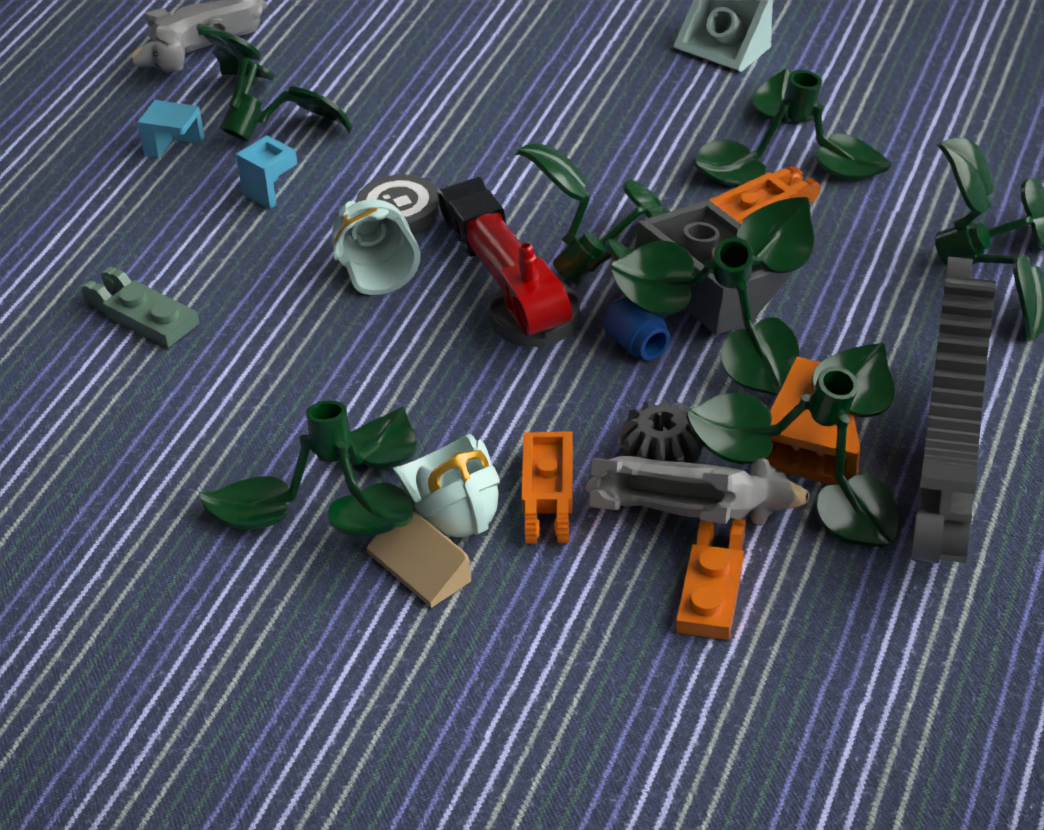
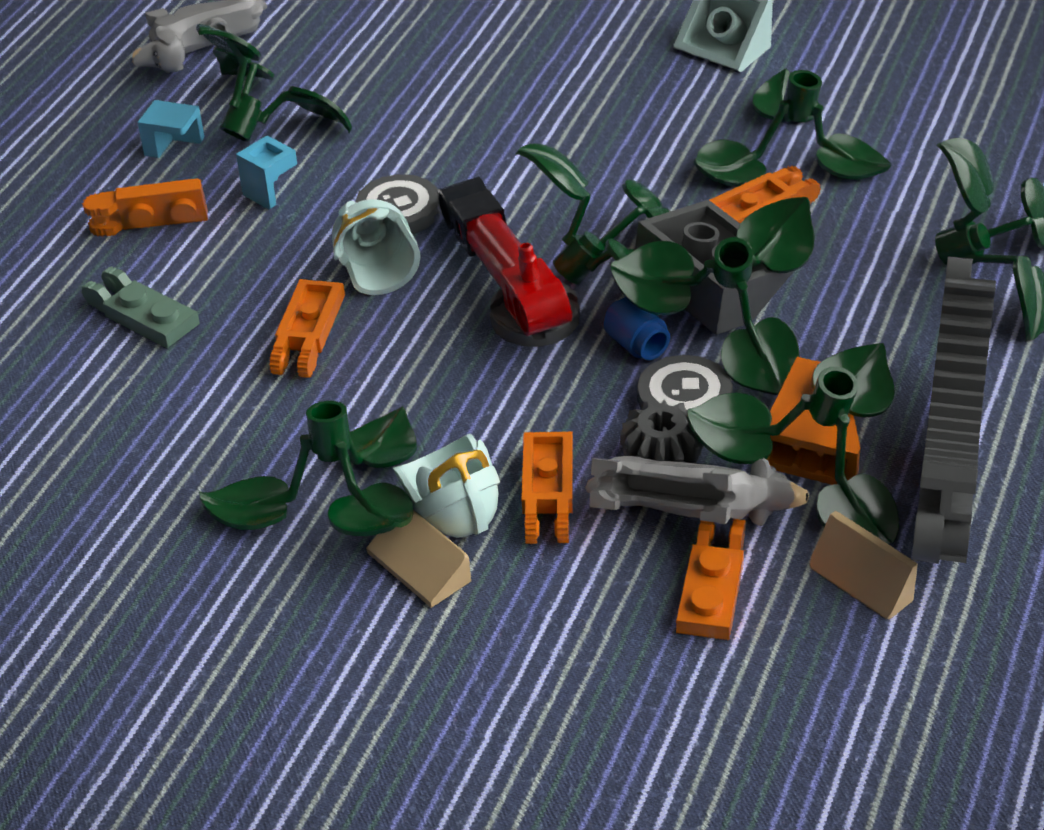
none -> orange hinge [82,178,208,237]
none -> orange hinge [269,279,345,378]
none -> dark grey tile [637,355,733,411]
none -> tan slope [810,511,918,619]

